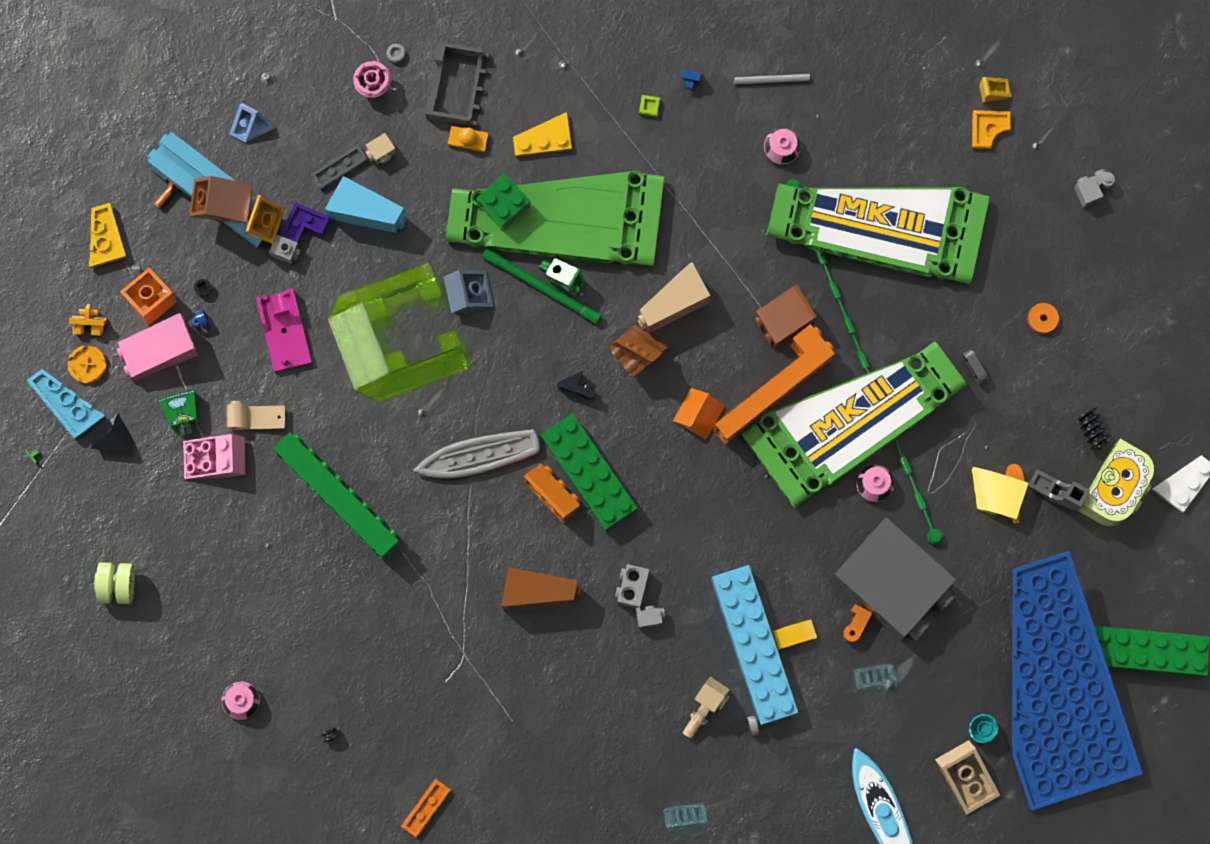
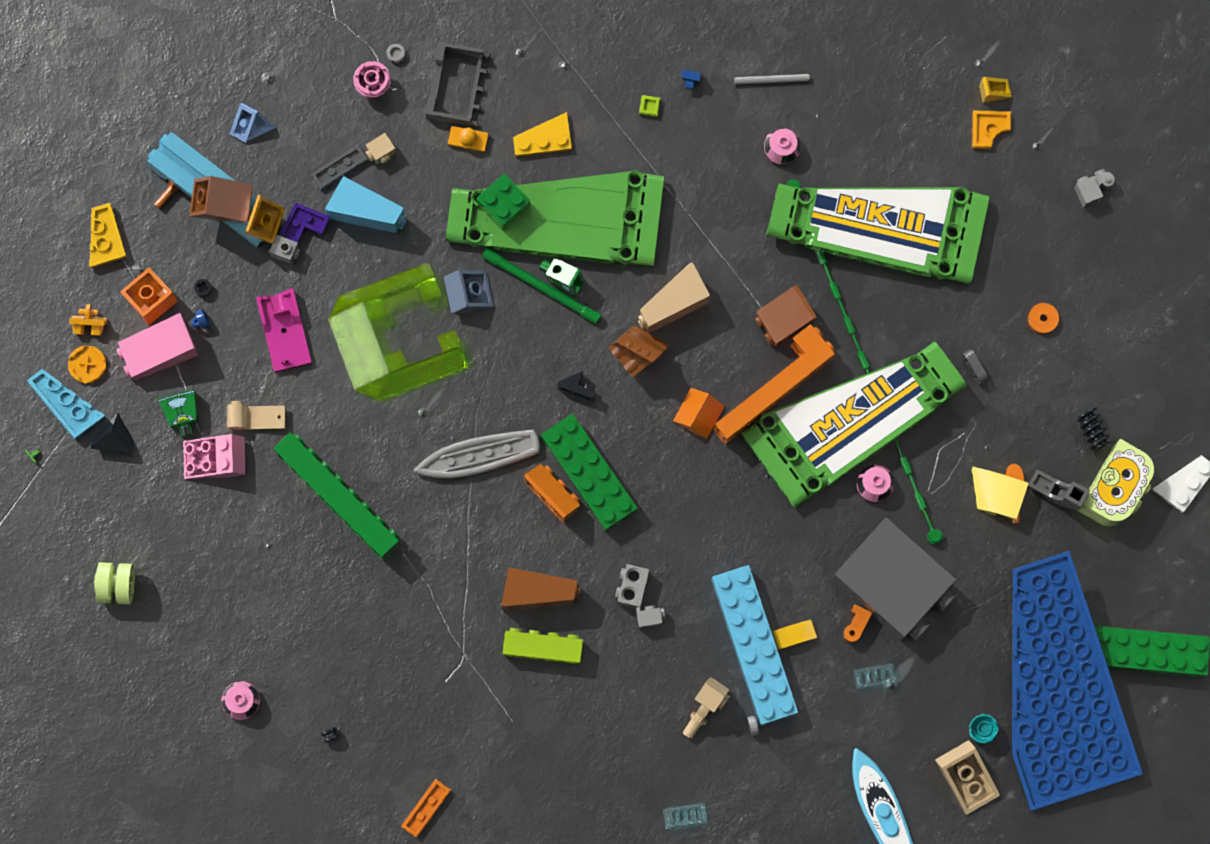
none -> lime brick [503,628,583,664]

